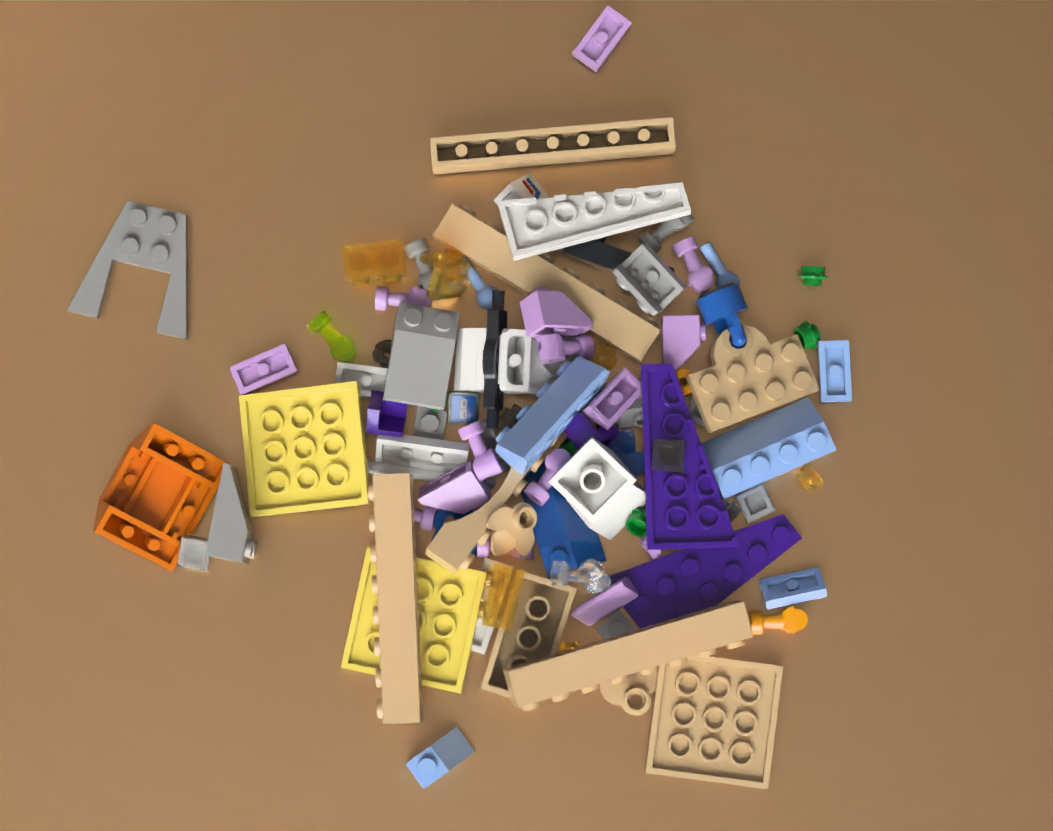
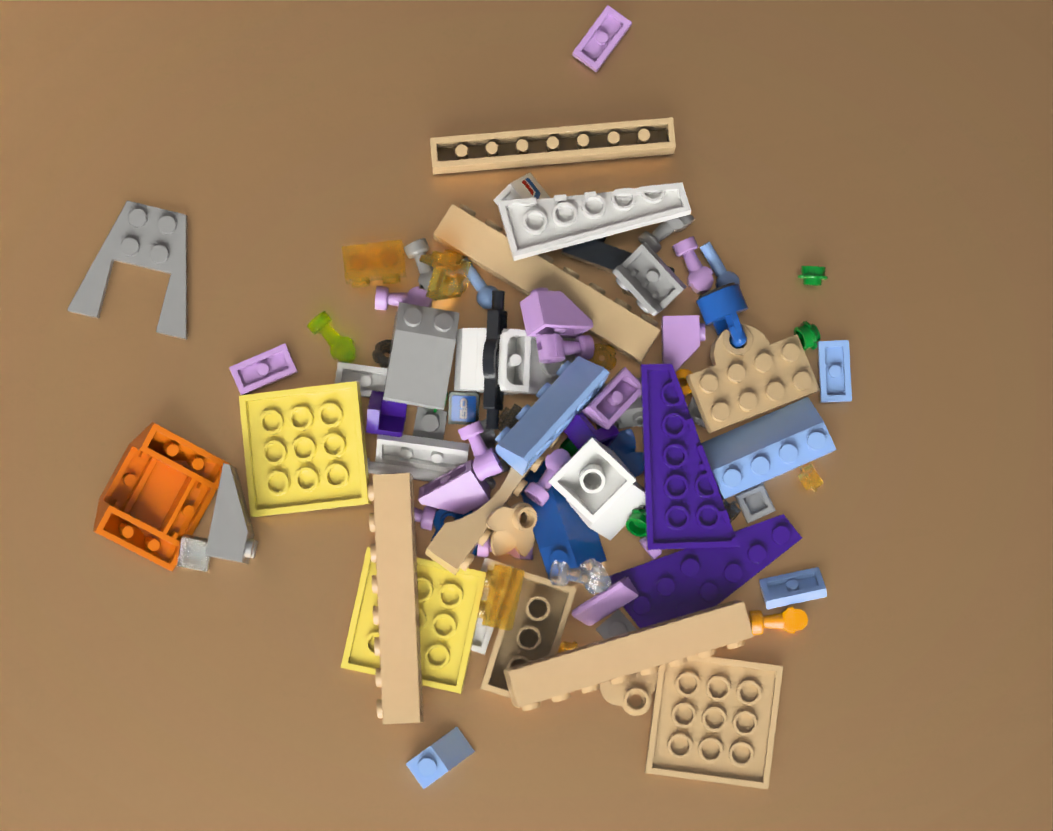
clear smoke plate [651,439,685,473] -> none

